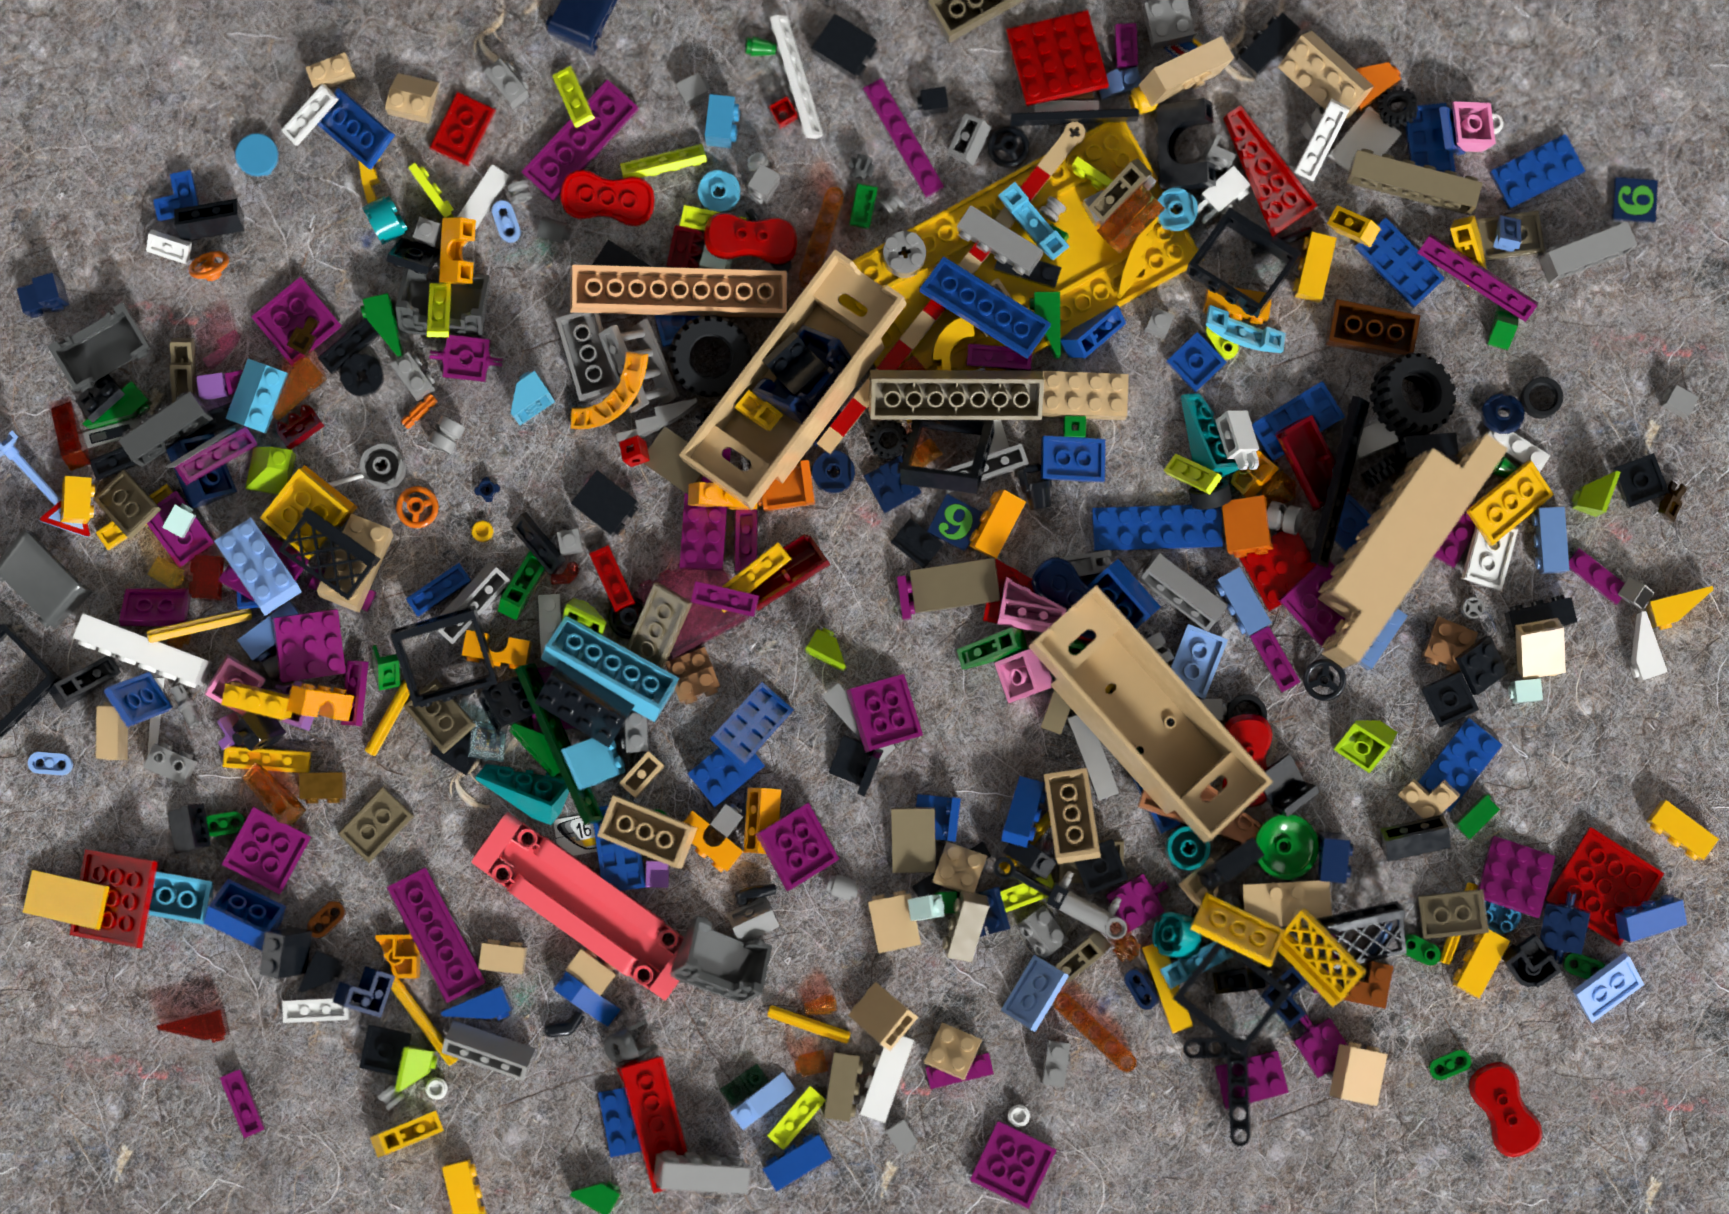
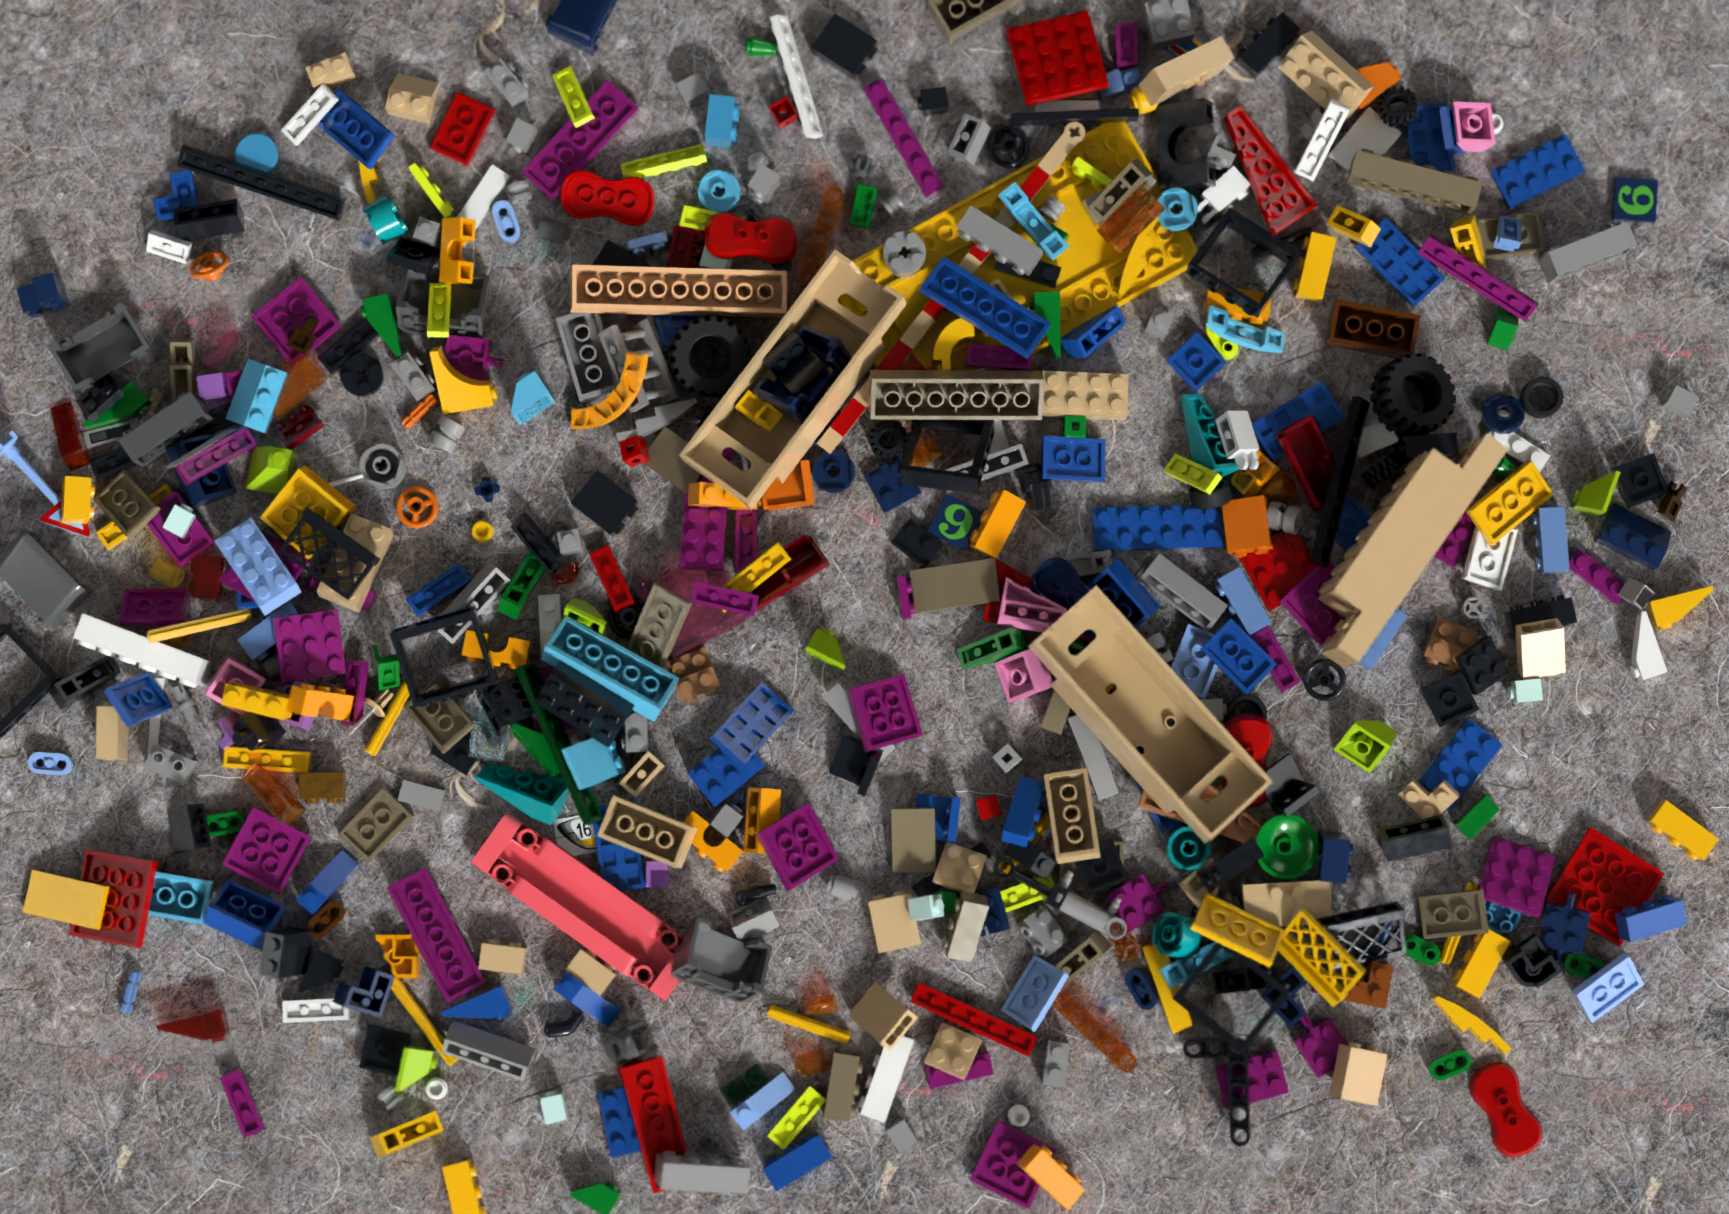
none -> medium blue axle [119,970,141,1014]
none -> black tile [177,145,346,221]
none -> blue slope [296,850,359,914]
none -> tan piece [347,689,394,736]
none -> light grey tile [398,780,446,812]
none -> yellow arch [429,346,499,414]
none -> light grey brick [506,118,538,154]
none -> light aqua brick [540,1090,569,1125]
none -> light blue plate [625,233,668,255]
none -> red plate [910,982,1038,1057]
none -> red piece [975,794,1002,821]
none -> light grey piece [992,743,1022,774]
none -> light orange brick [1017,1144,1085,1210]
none -> blue plate [1200,619,1277,695]
none -> yellow slope [1431,995,1512,1054]
none -> dark blue slope [1595,503,1671,570]

